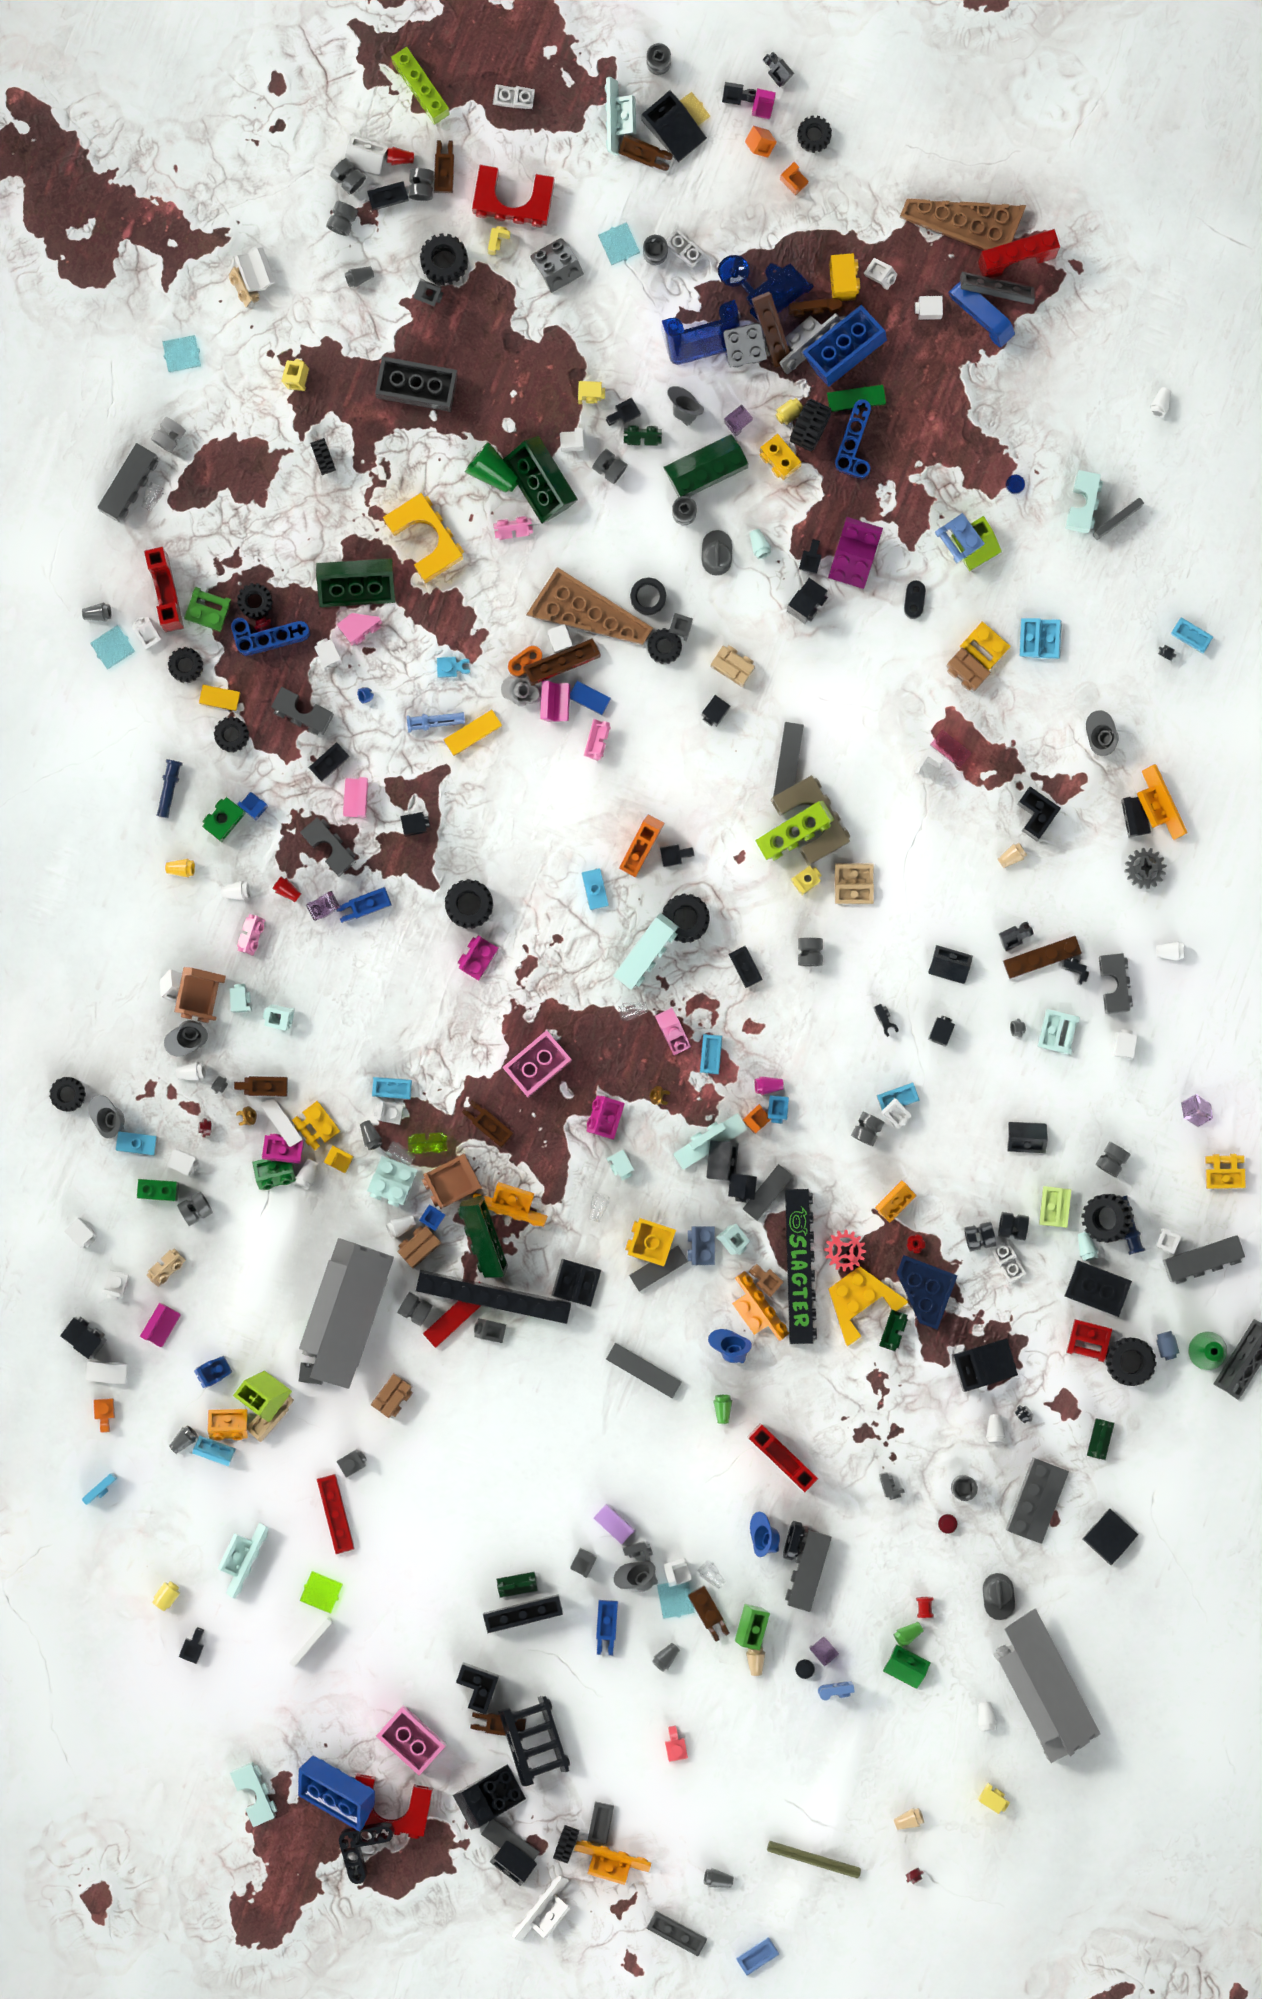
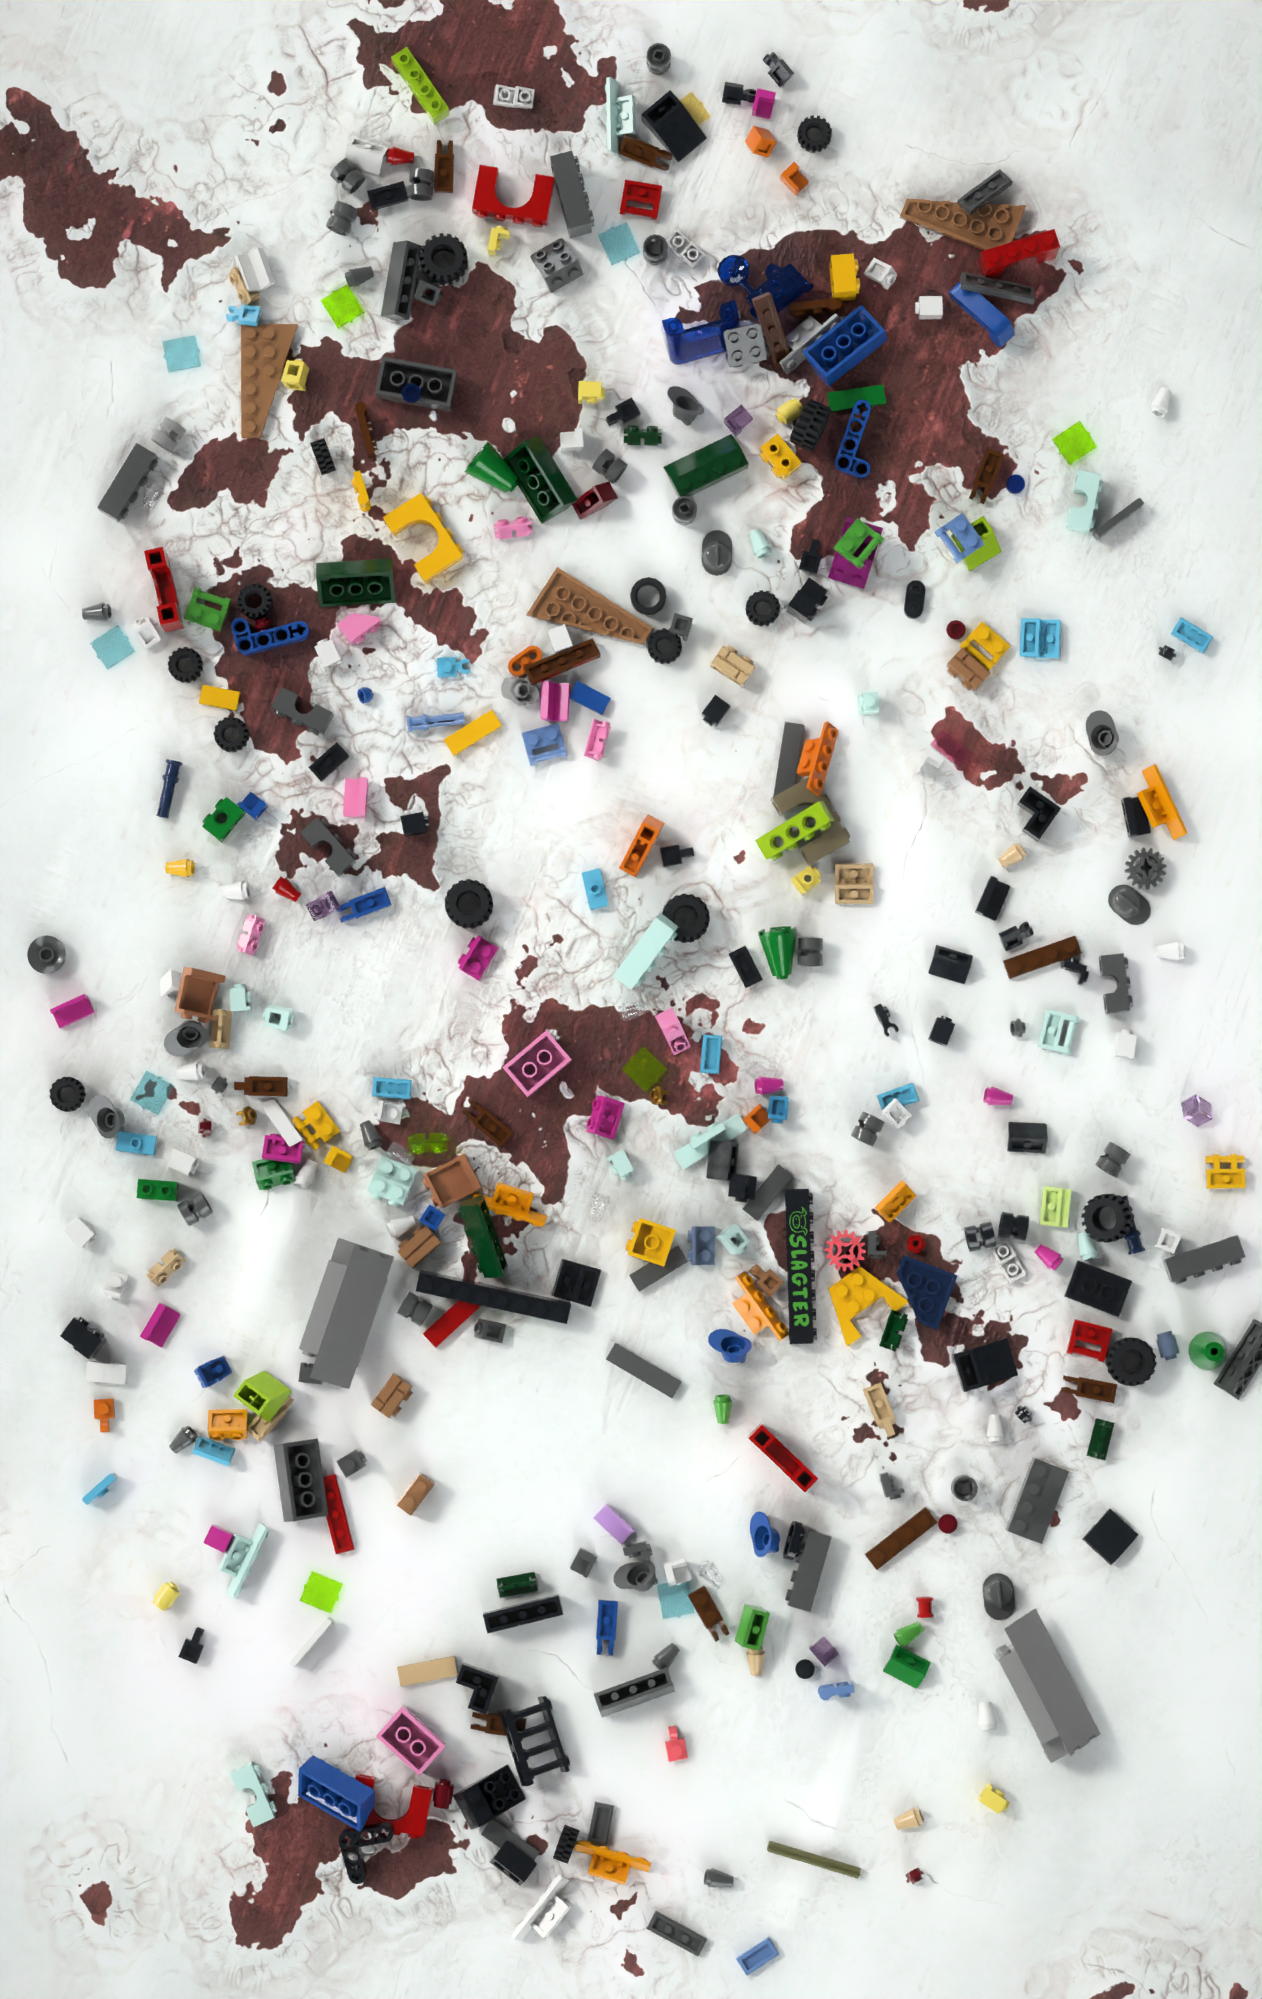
none -> dark grey dish [27,936,66,974]
none -> dark pink panel [50,994,95,1029]
none -> clear light blue piece [130,1070,174,1115]
none -> dark pink panel [204,1524,234,1553]
none -> tan hinge [210,1009,232,1049]
none -> medium azure plate [226,305,261,326]
none -> medium nougat wing [241,324,298,438]
none -> dark grey slope [273,1438,328,1522]
none -> clear neon green piece [320,284,364,329]
none -> yellow plate [351,470,371,512]
none -> reddish brown plate [355,402,378,458]
none -> dark grey brick [381,240,422,321]
none -> medium nougat brick [396,1473,435,1516]
none -> tan tile [397,1656,458,1686]
none -> clear blue tile [402,383,421,403]
none -> dark red brick [432,1779,454,1809]
none -> medium blue plate [522,723,567,766]
none -> dark grey brick [550,151,594,238]
none -> dark red slope [572,482,618,520]
none -> dark grey brick [594,1668,675,1718]
none -> red plate [619,180,662,220]
none -> clear neon green piece [621,1047,667,1092]
none -> black tyre [745,590,780,627]
none -> green cone [758,926,796,979]
none -> orange bracket [796,722,839,796]
none -> bright green plate [833,518,884,569]
none -> light aqua brick [858,692,879,715]
none -> tan hinge [863,1382,896,1437]
none -> reddish brown plate [864,1507,938,1570]
none -> dark grey bracket [867,1231,887,1259]
none -> dark red plate [946,620,965,640]
none -> dark grey tile [957,169,1013,215]
none -> reddish brown hinge [969,448,1005,504]
none -> black panel [975,876,1010,921]
none -> dark pink cone [983,1086,1013,1106]
none -> dark pink cone [1034,1244,1064,1271]
none -> clear neon green piece [1052,421,1097,465]
none -> reddish brown hinge [1061,1375,1117,1403]
none -> dark grey piece [1108,885,1151,925]

